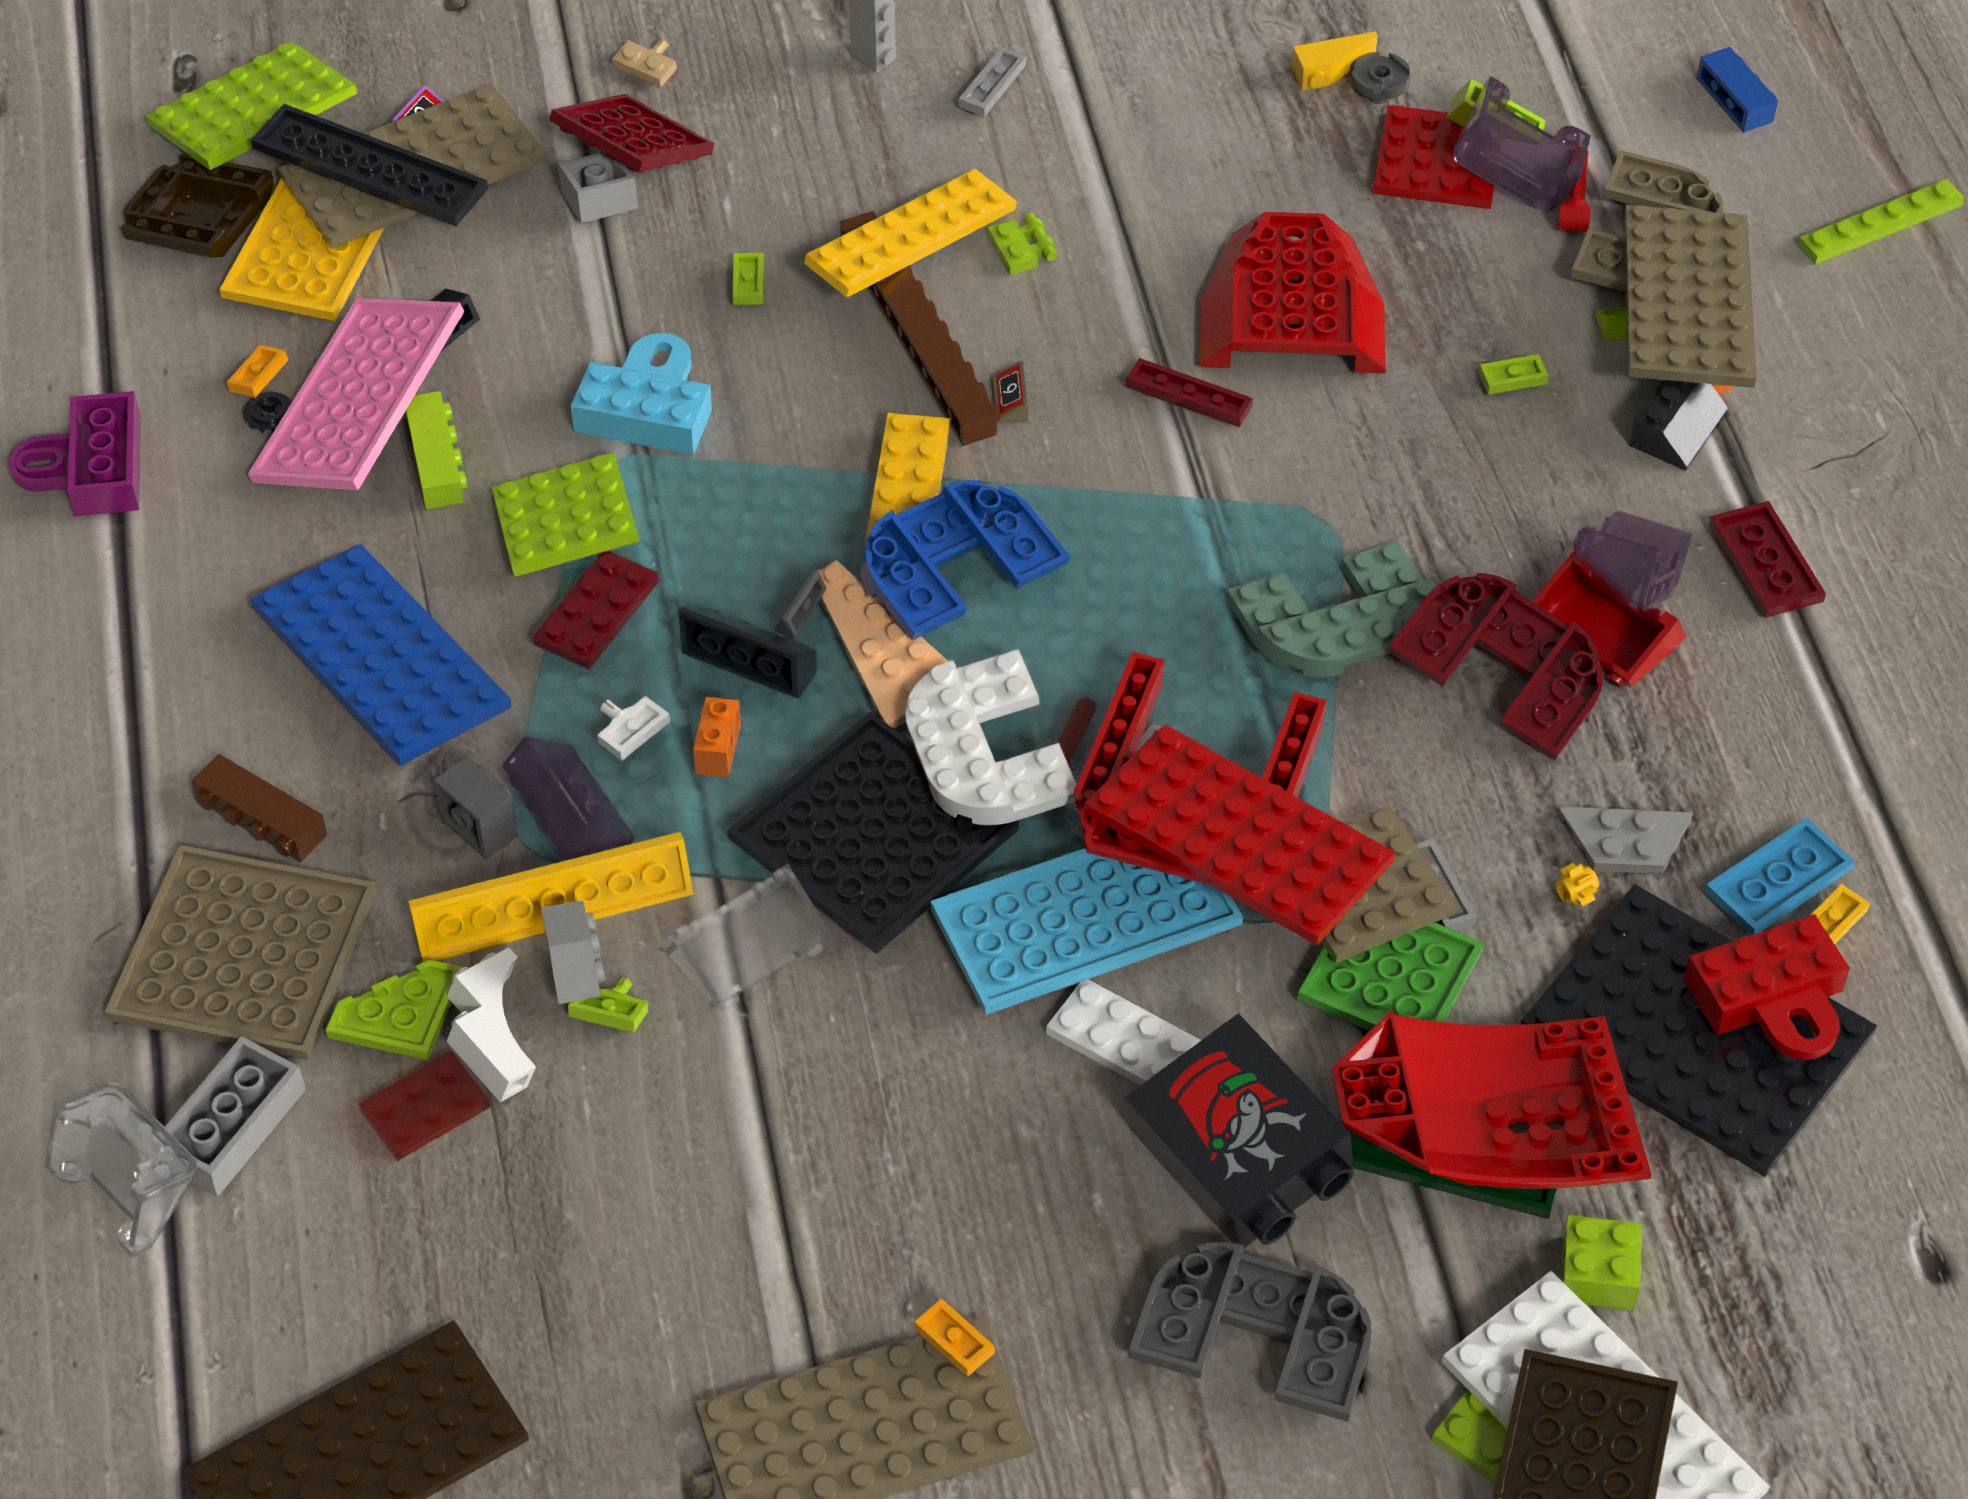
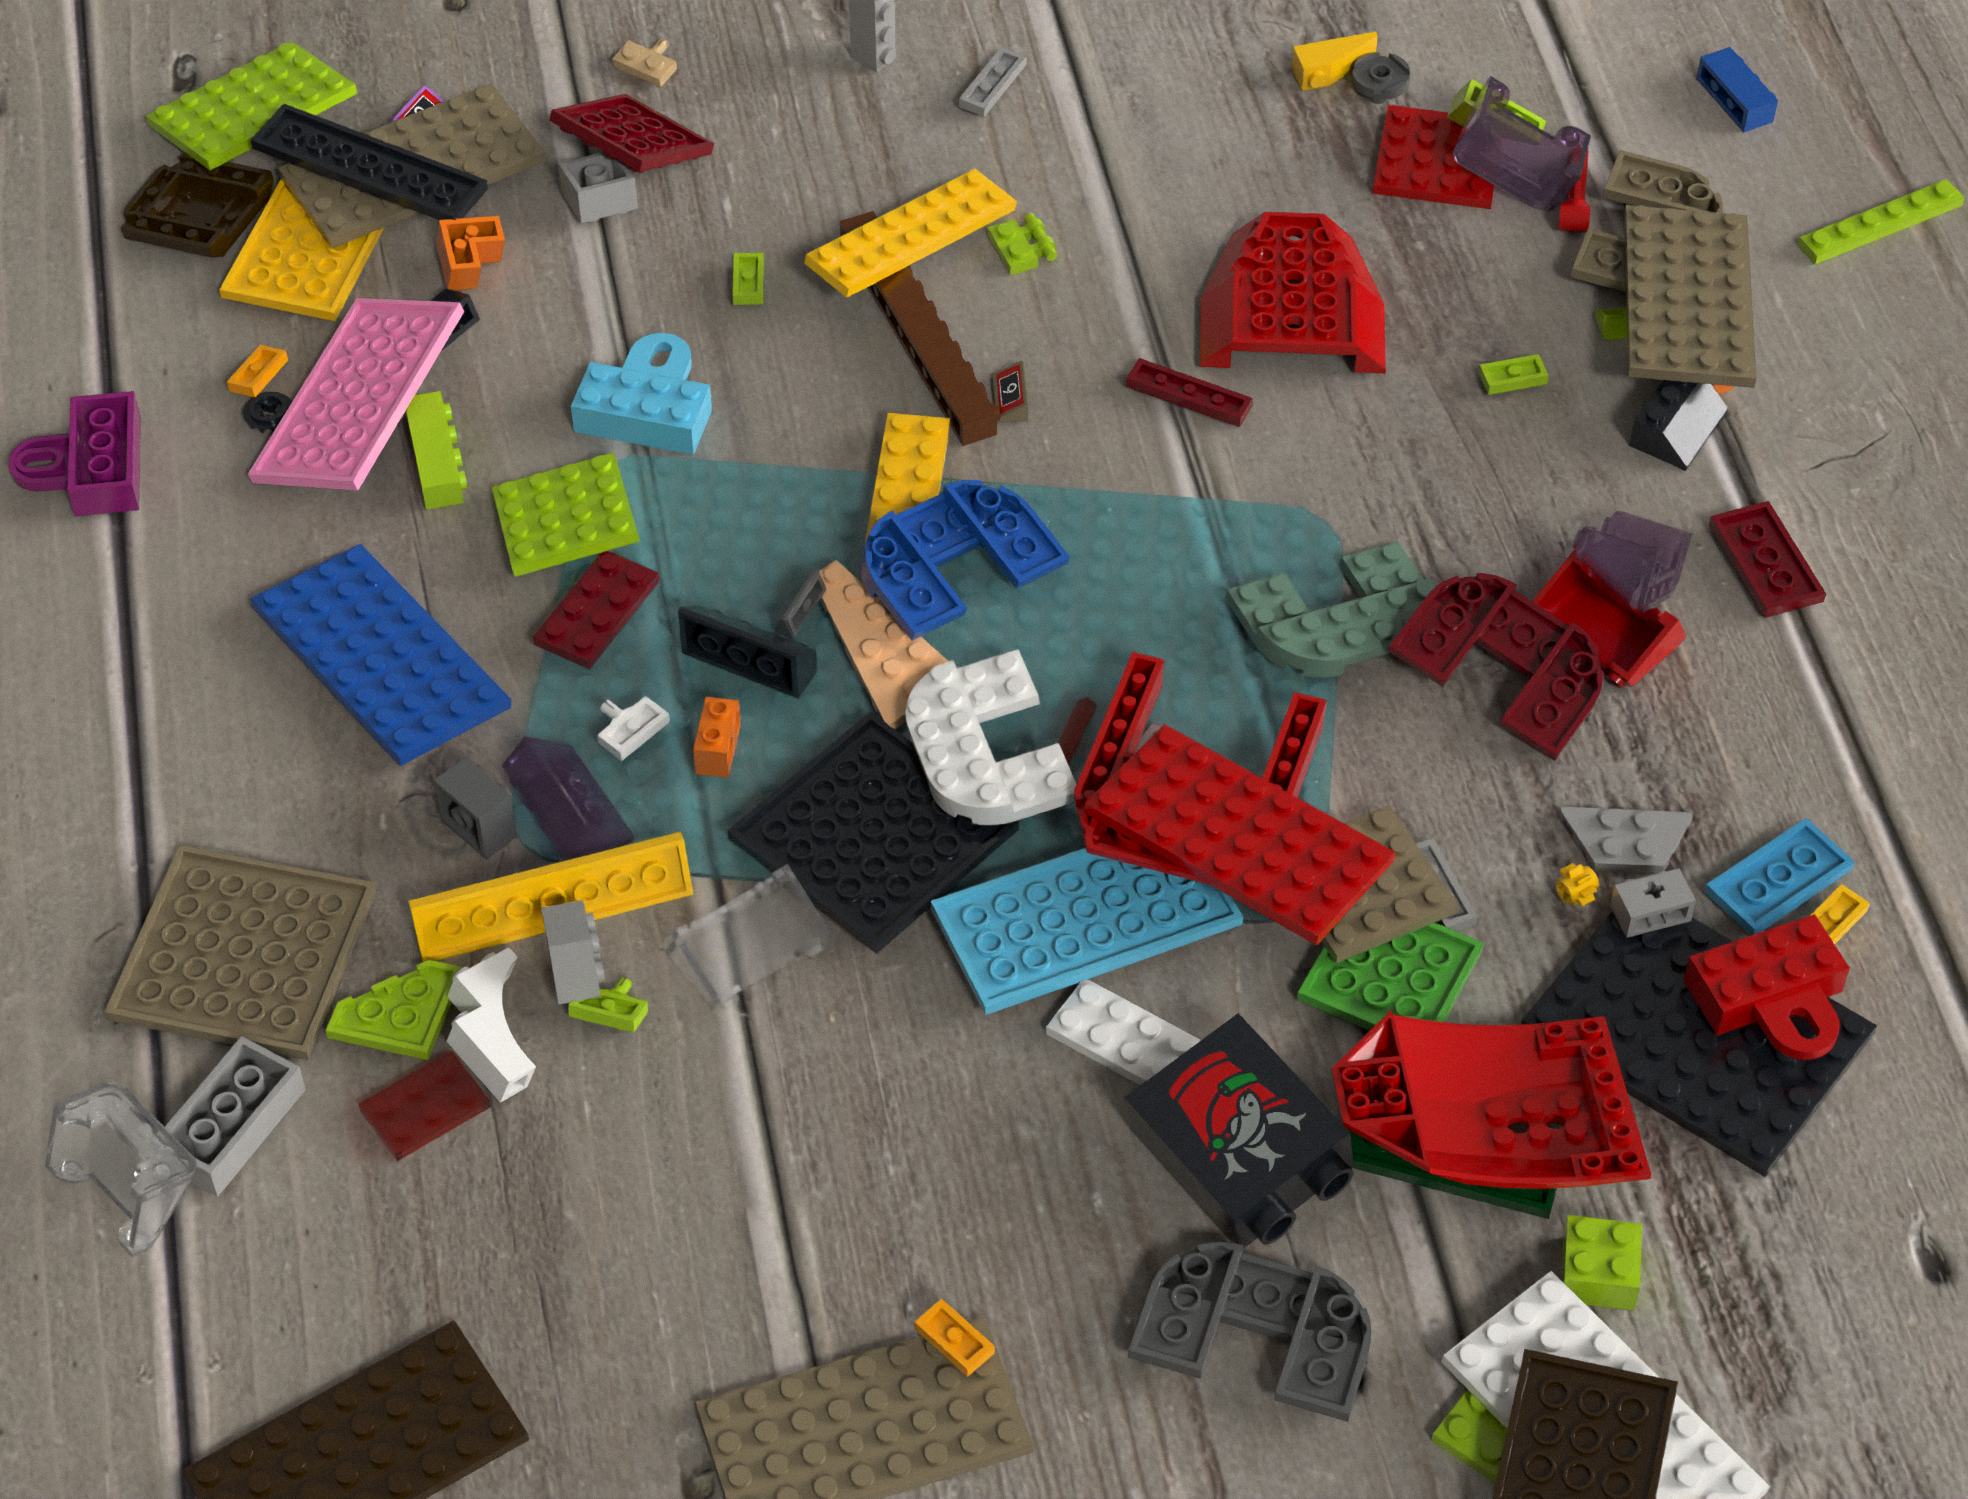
reddish brown brick [192,754,327,862] -> none
none -> orange brick [435,216,505,291]
none -> light grey brick [1610,868,1696,938]

